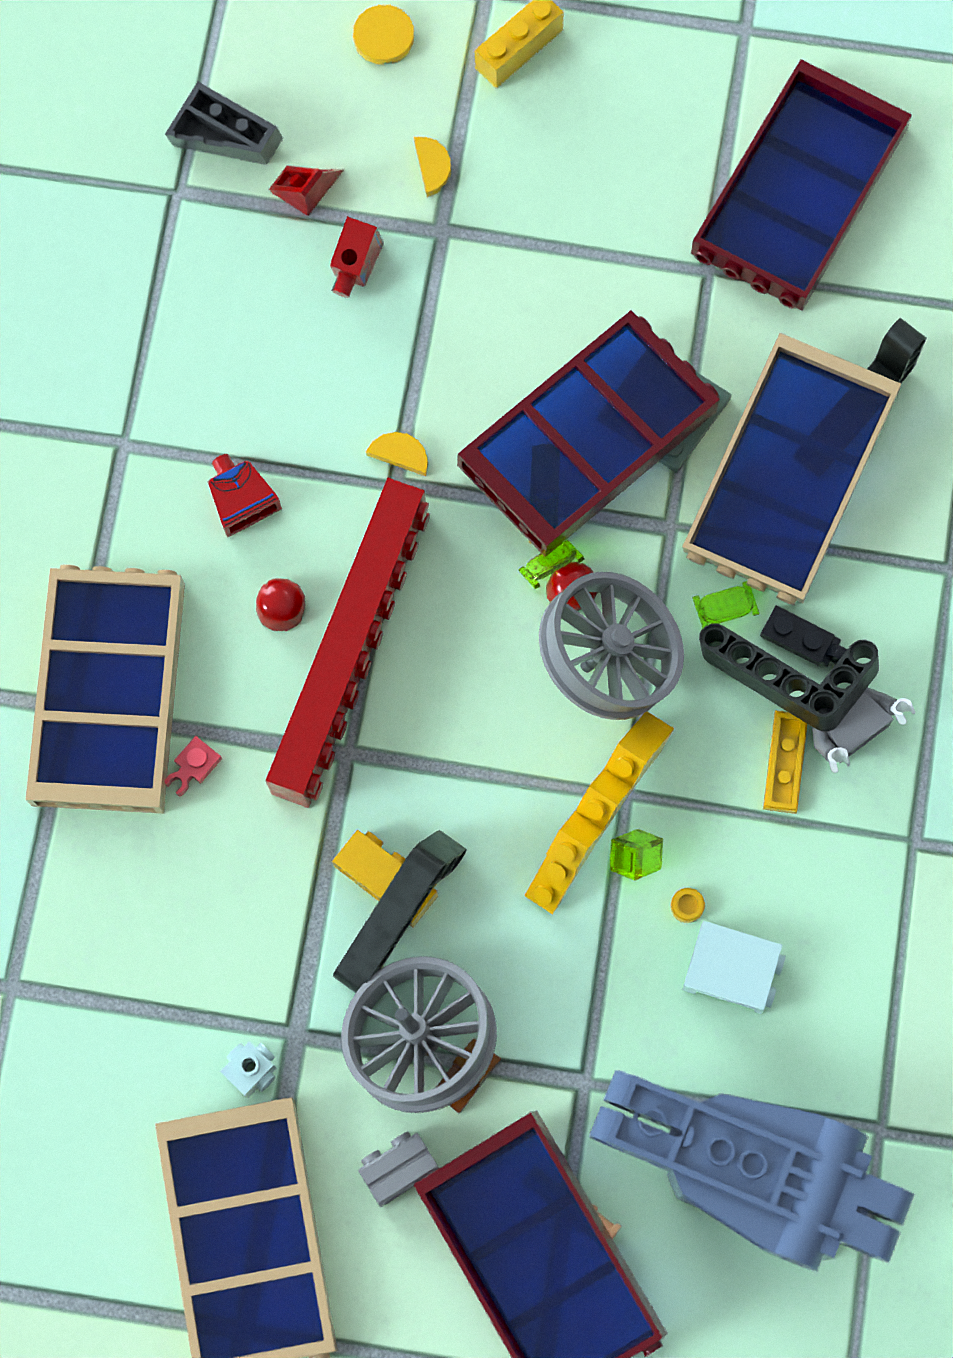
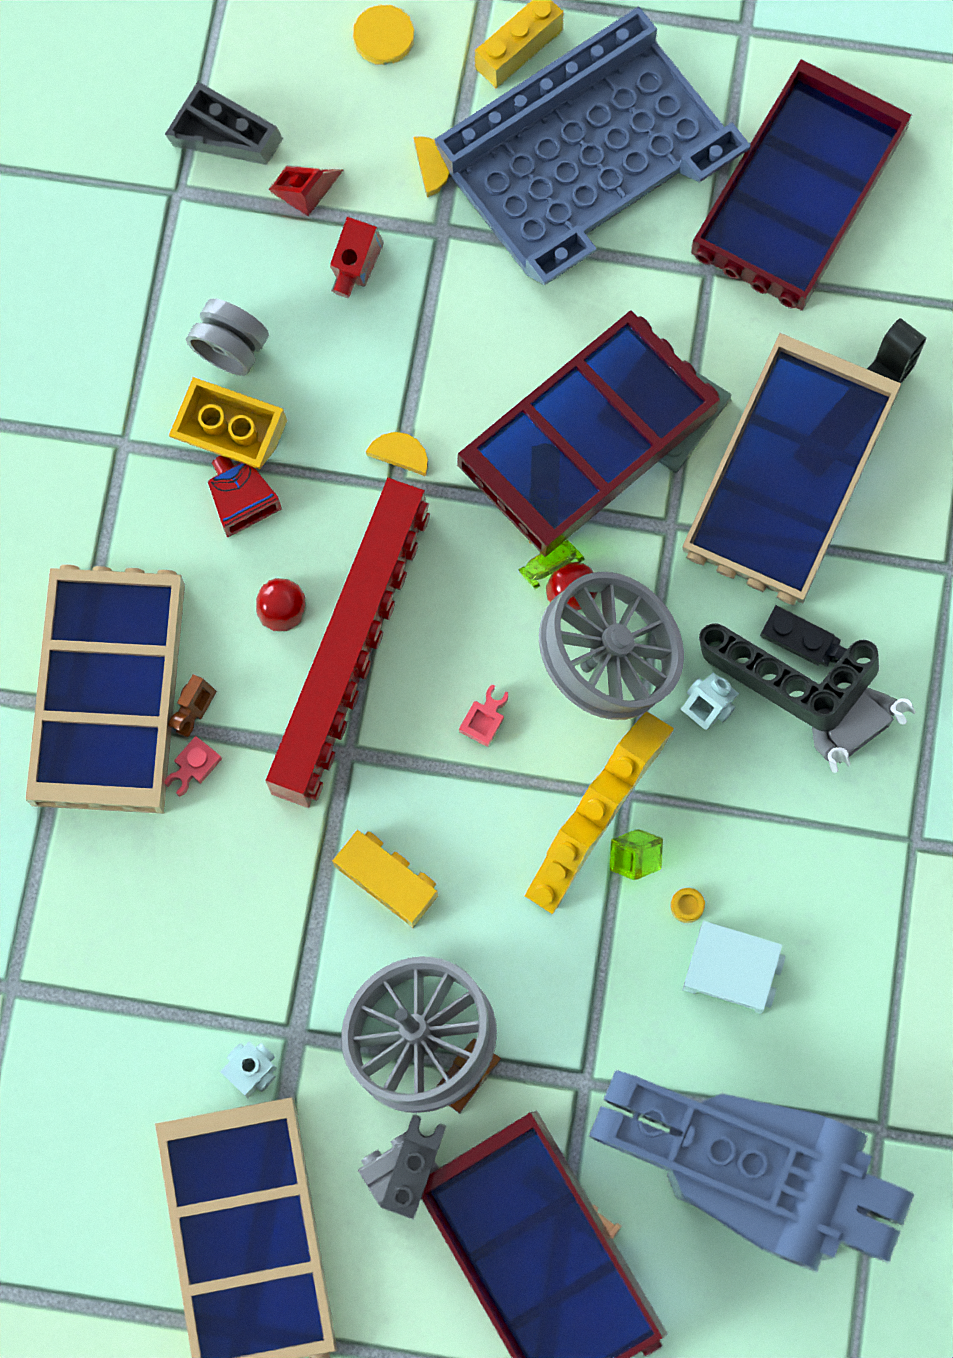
pearl dark grey beam [333,830,467,993] -> none
clear neon green piece [692,581,760,629] -> none
yellow tile [763,710,807,814] -> none
none -> dark orange plate [168,674,217,738]
none -> yellow slope [169,377,287,469]
none -> light grey wheel [186,299,269,376]
none -> dark grey plate [381,1114,446,1219]
none -> sand blue slope [434,6,751,285]
none -> coral plate [459,685,508,747]
none -> light aqua brick [680,673,739,730]

